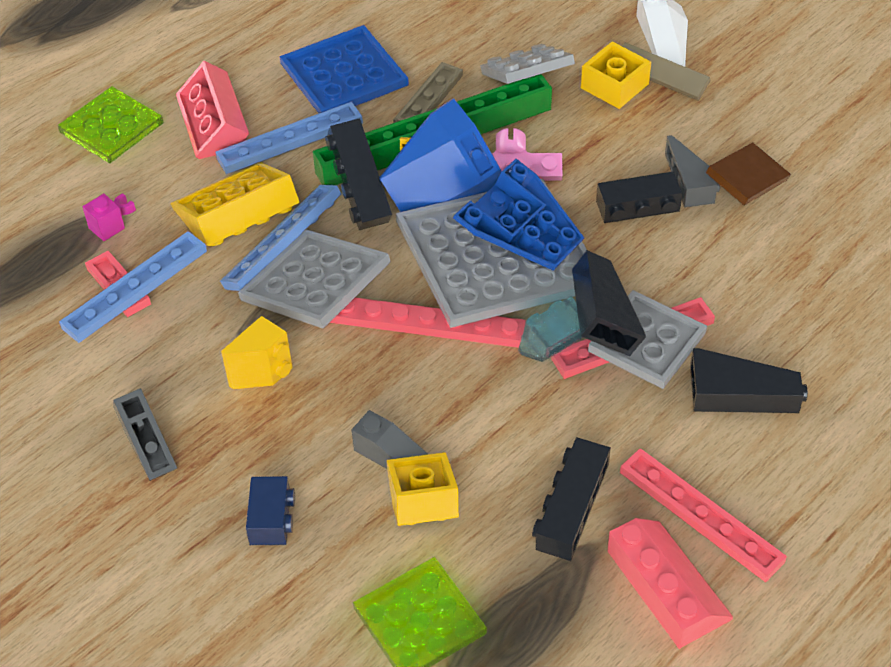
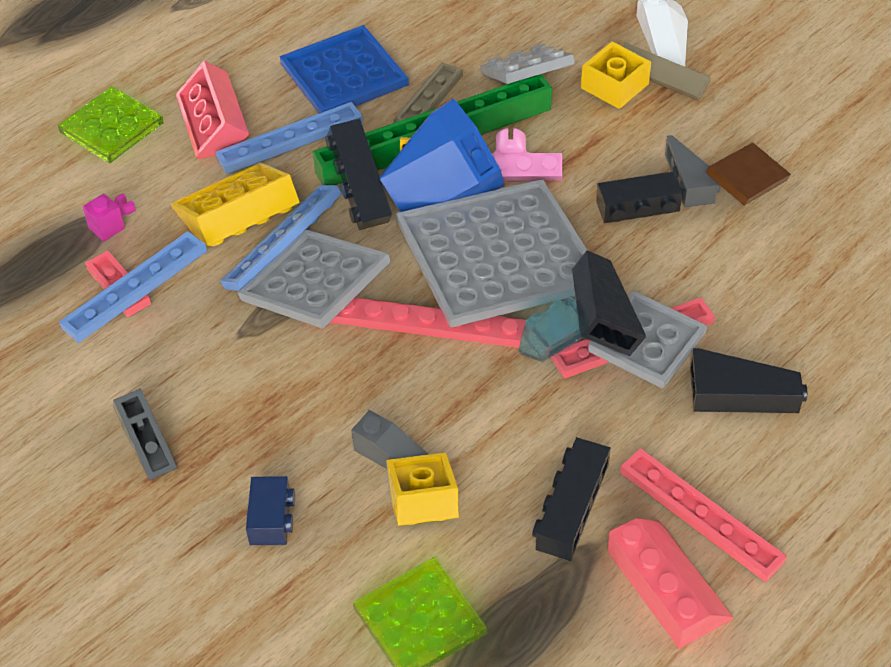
yellow slope [221,316,293,389] -> none
blue wedge [453,159,584,271] -> none

